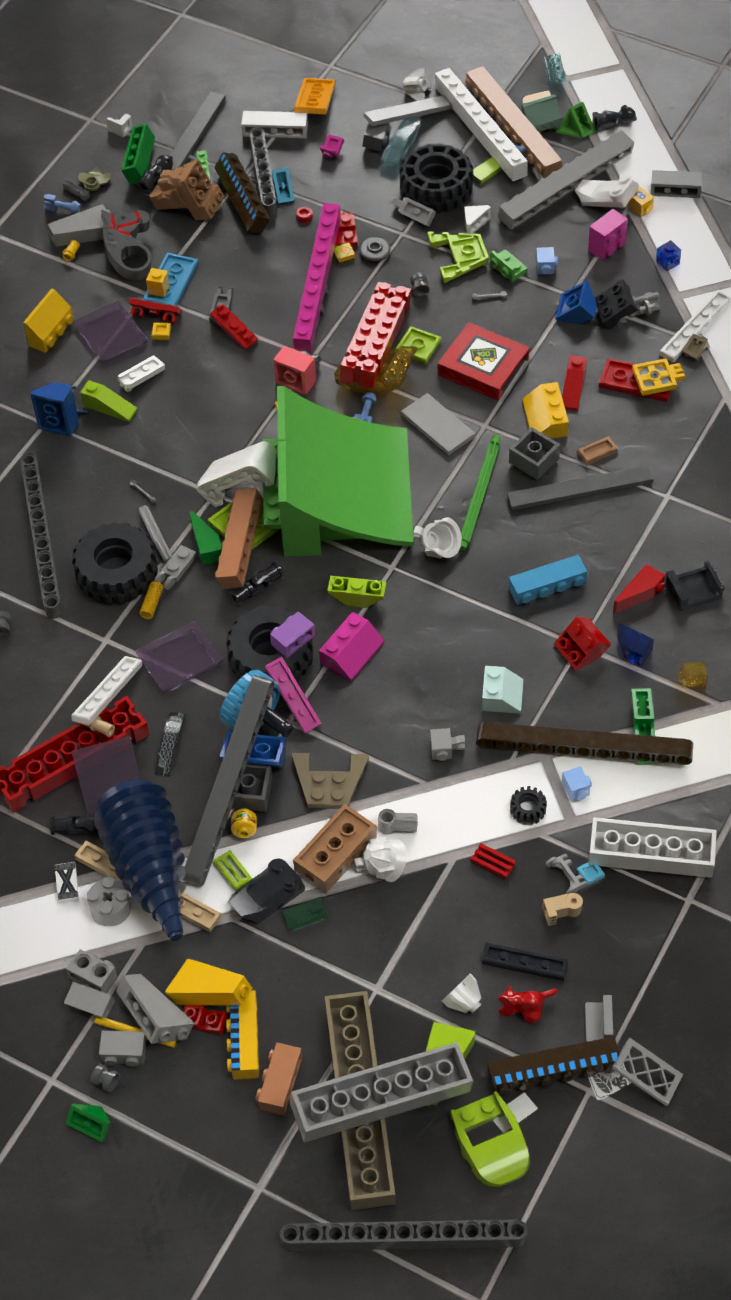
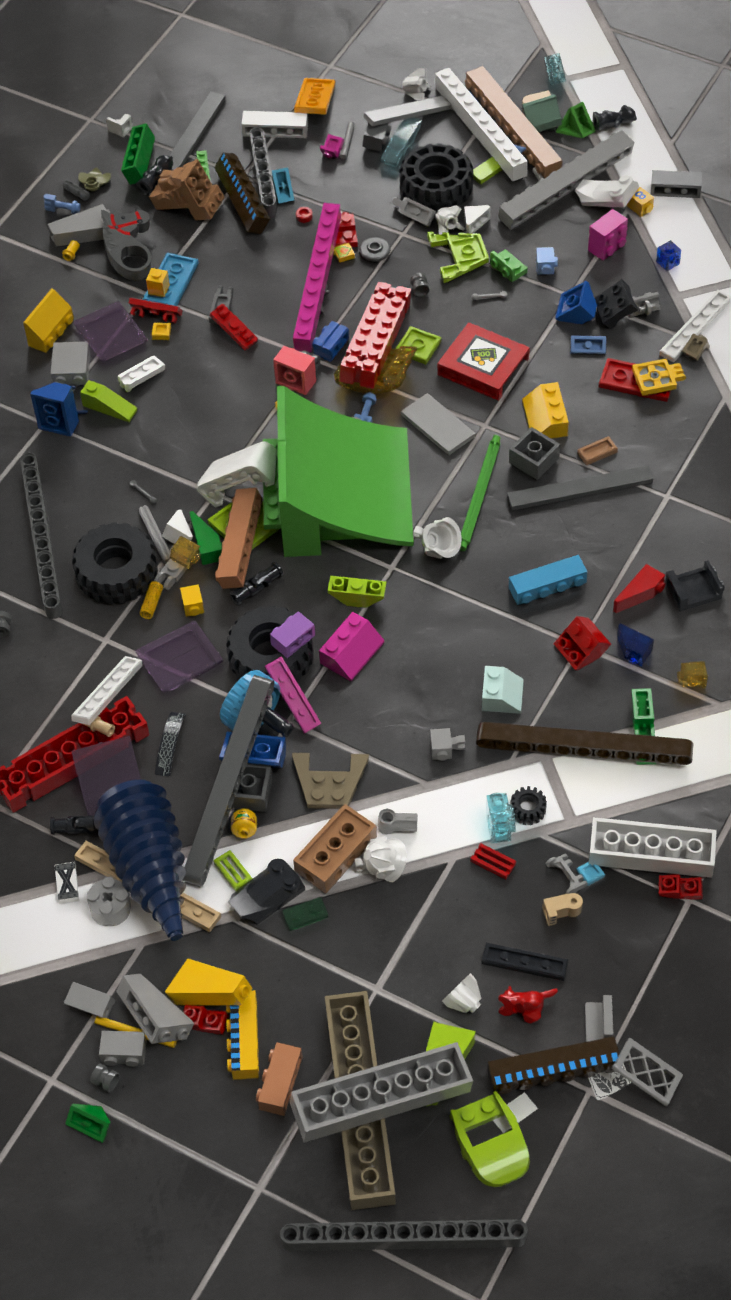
light grey brick [66,949,117,993] -> none
red slope [562,355,587,411] -> none
light blue brick [562,766,592,802] -> none
none -> light grey brick [51,342,90,385]
none -> white slope [162,510,193,548]
none -> clear yellow brick [170,536,201,569]
none -> yellow brick [180,584,204,617]
none -> blue brick [312,321,349,362]
none -> light grey bar [340,121,355,159]
none -> white brick [436,205,465,235]
none -> clear light blue brick [486,792,516,844]
none -> medium blue slope [571,336,606,354]
none -> red slope [659,874,703,900]

